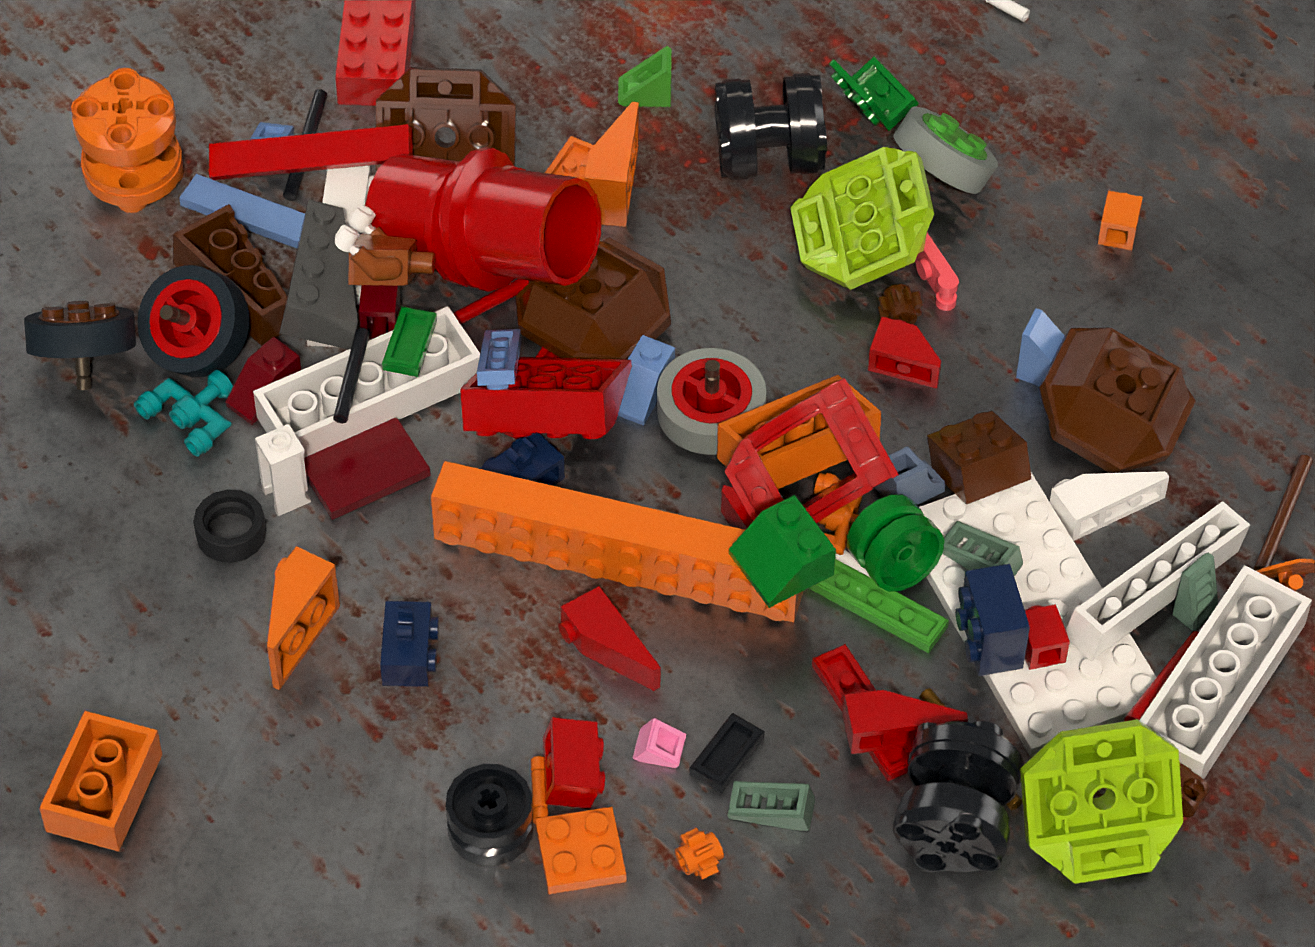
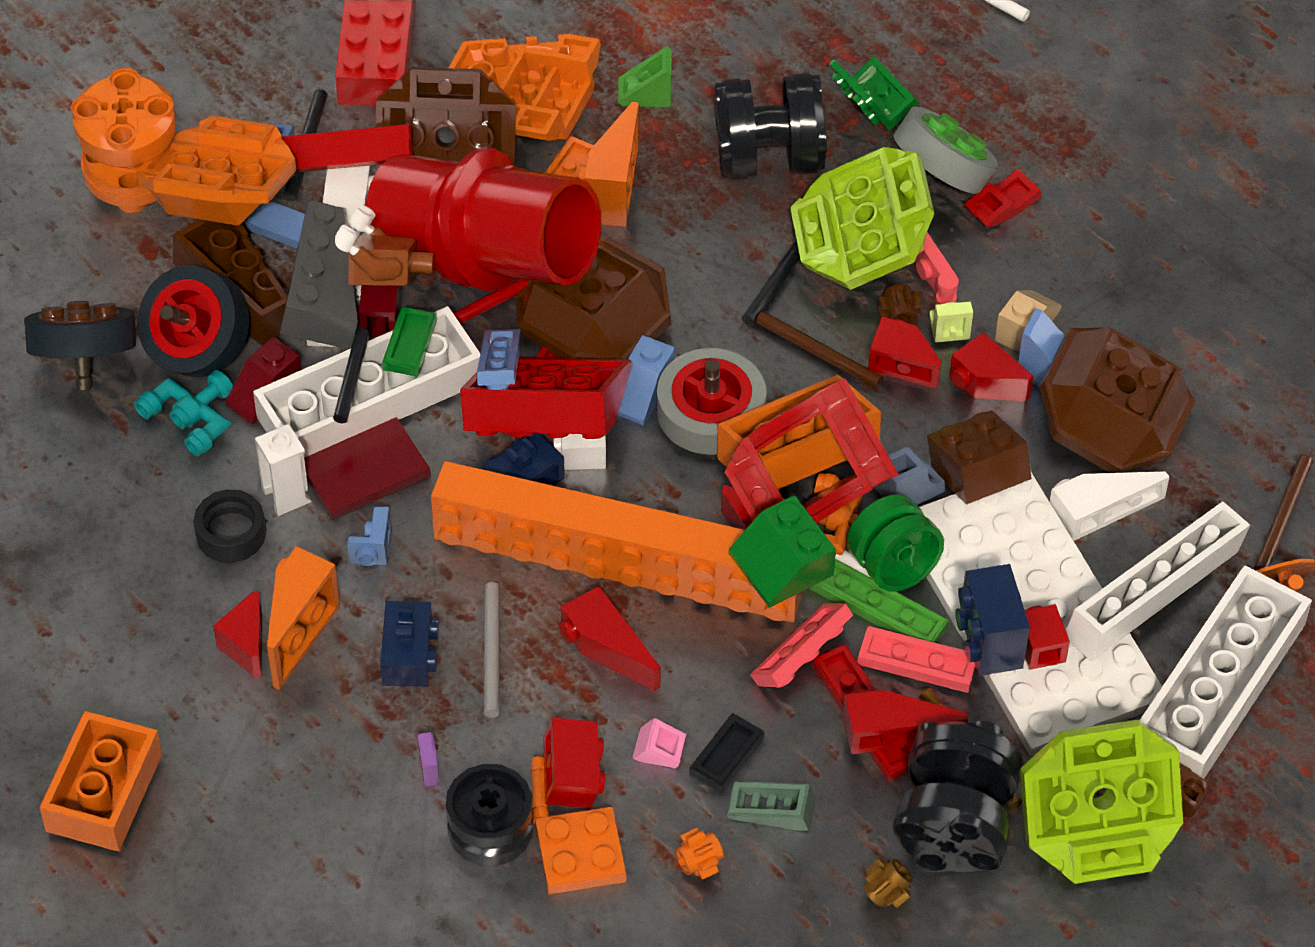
sand green slope [942,521,1023,576] -> none
orange brick [1098,190,1143,251] -> none
red bar [1124,631,1199,722] -> none
sand green slope [1173,552,1218,631] -> none
none -> orange piece [137,115,296,226]
none -> red slope [213,592,263,677]
none -> medium blue bracket [347,506,392,566]
none -> medium lavender tile [417,732,440,787]
none -> orange wedge [448,34,601,141]
none -> light grey bar [484,582,500,718]
none -> white brick [553,434,606,470]
none -> black bar [742,239,800,326]
none -> coral plate [750,603,853,688]
none -> reddish brown bar [756,311,883,389]
none -> coral plate [858,626,976,693]
none -> pearl gold gear [864,858,913,908]
none -> yellowish green bracket [929,301,973,343]
none -> red slope [949,333,1033,401]
none -> red slope [964,169,1042,228]
none -> tan slope [995,290,1062,353]

